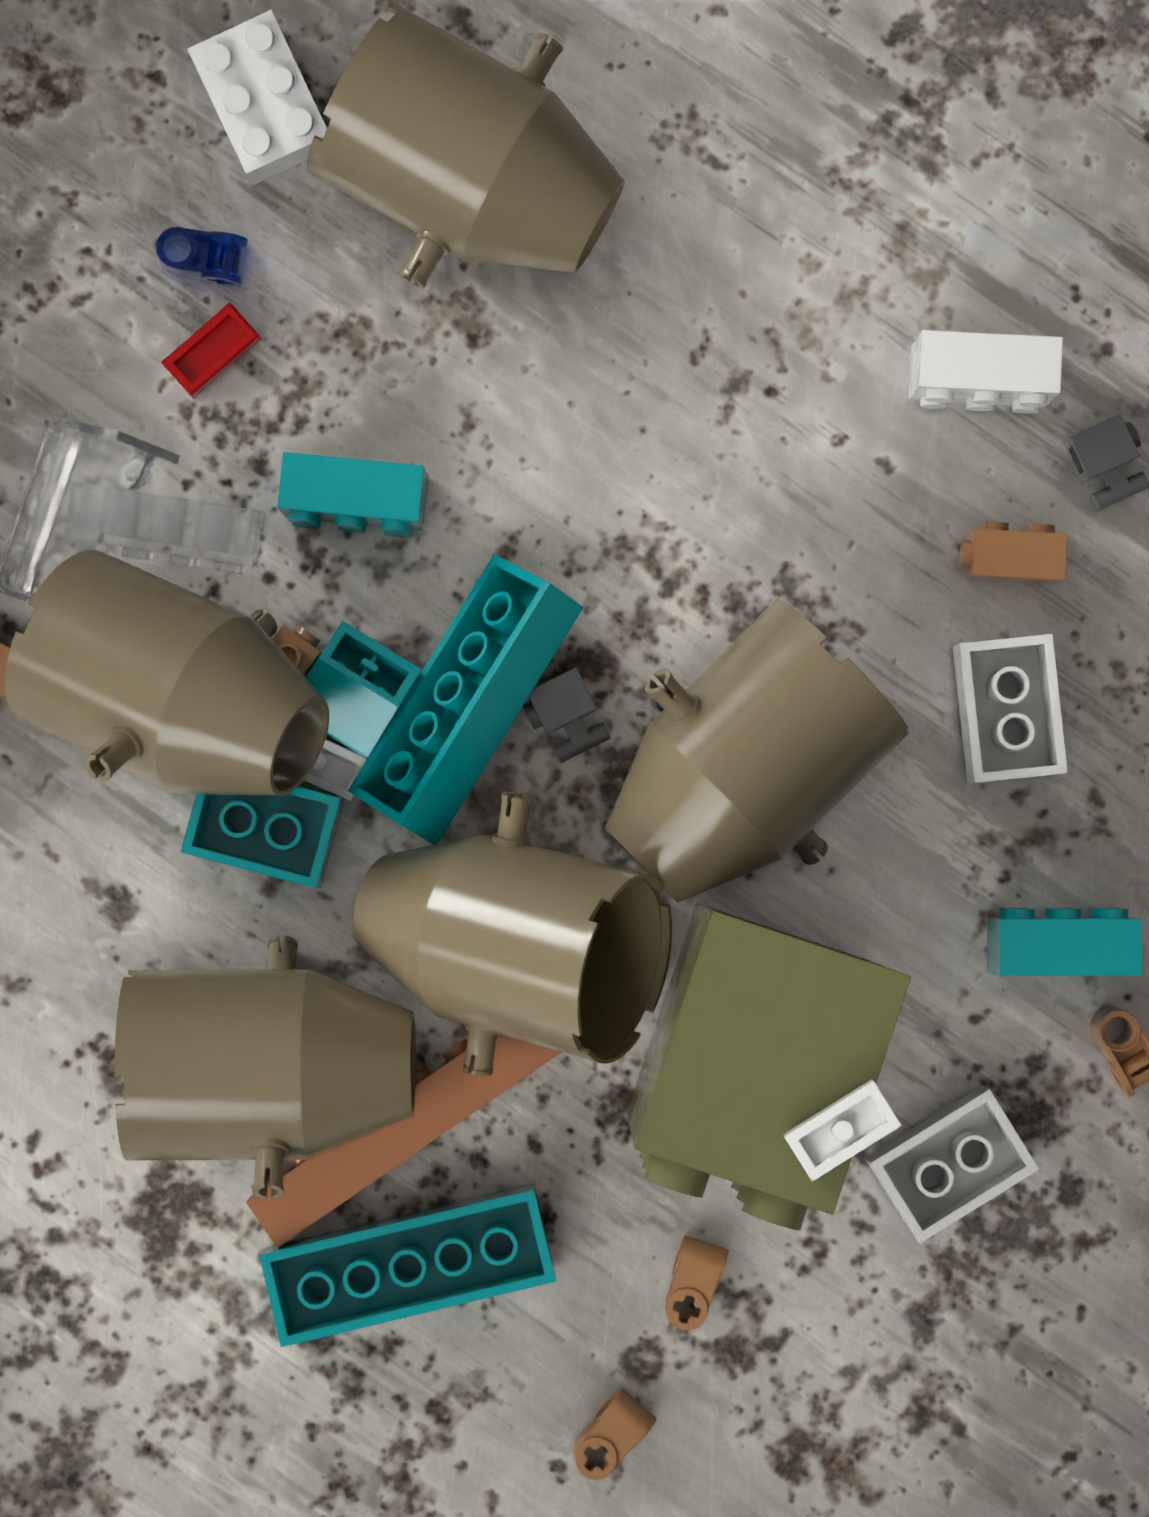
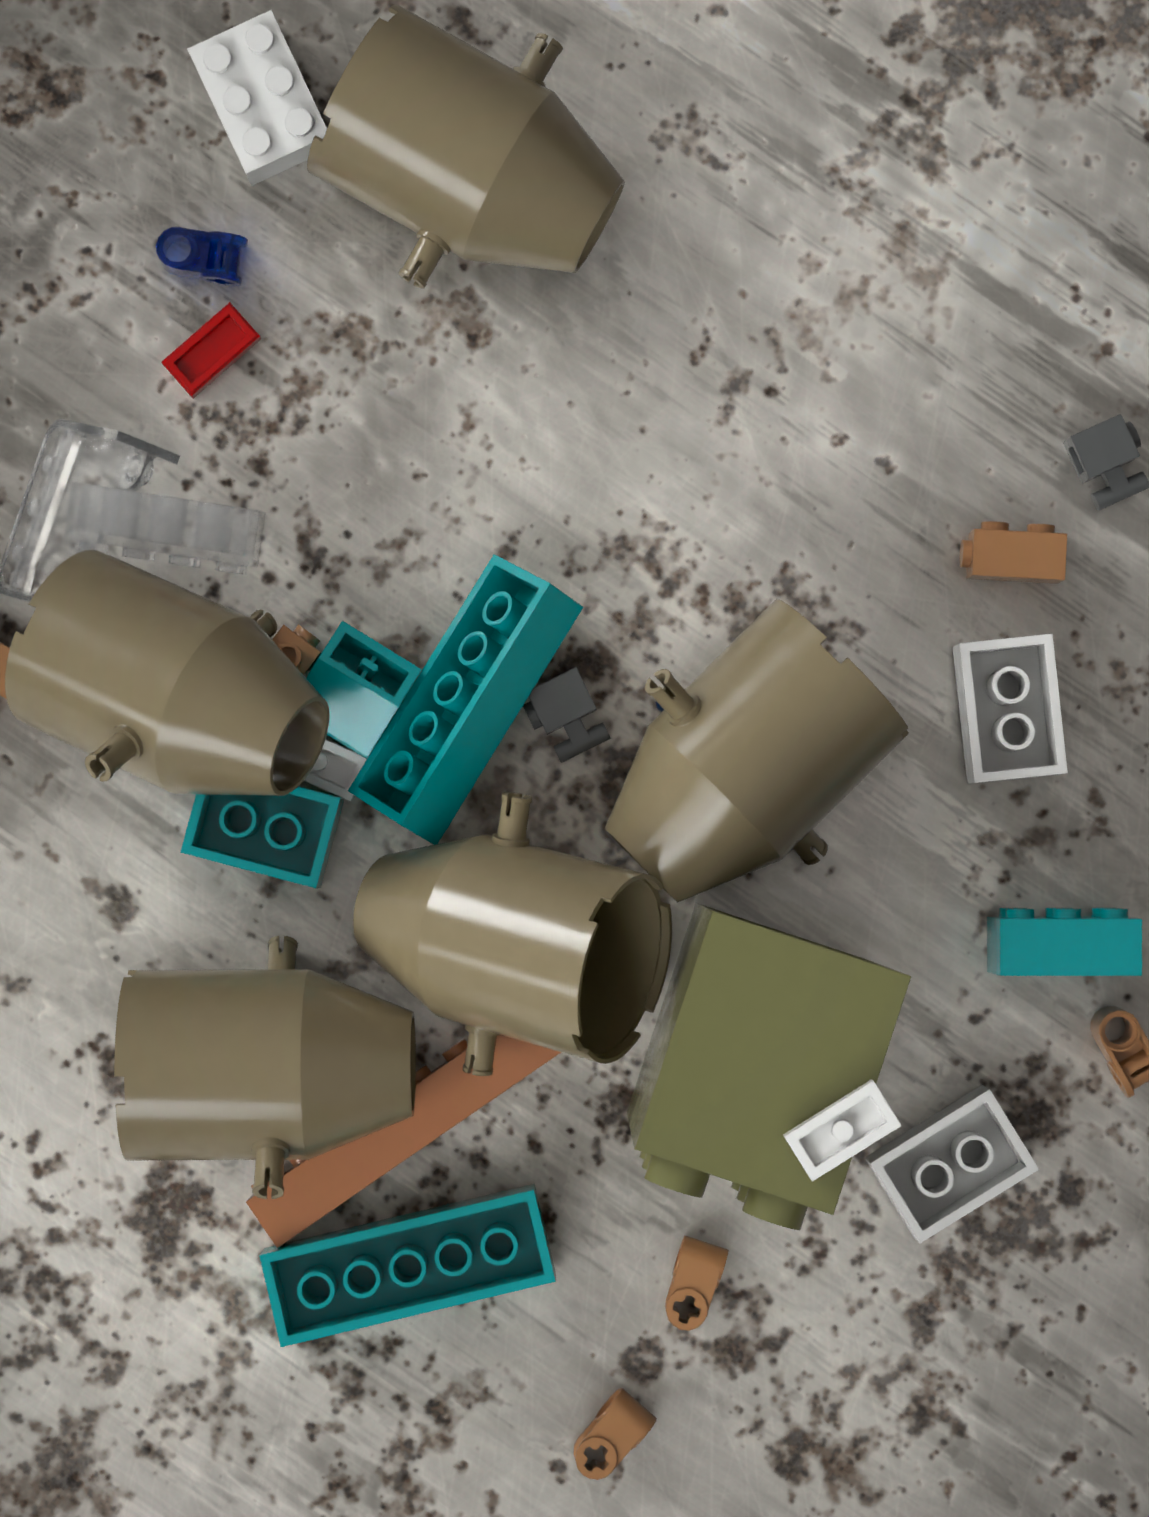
teal brick [277,452,428,538] -> none
white brick [909,330,1063,414] -> none

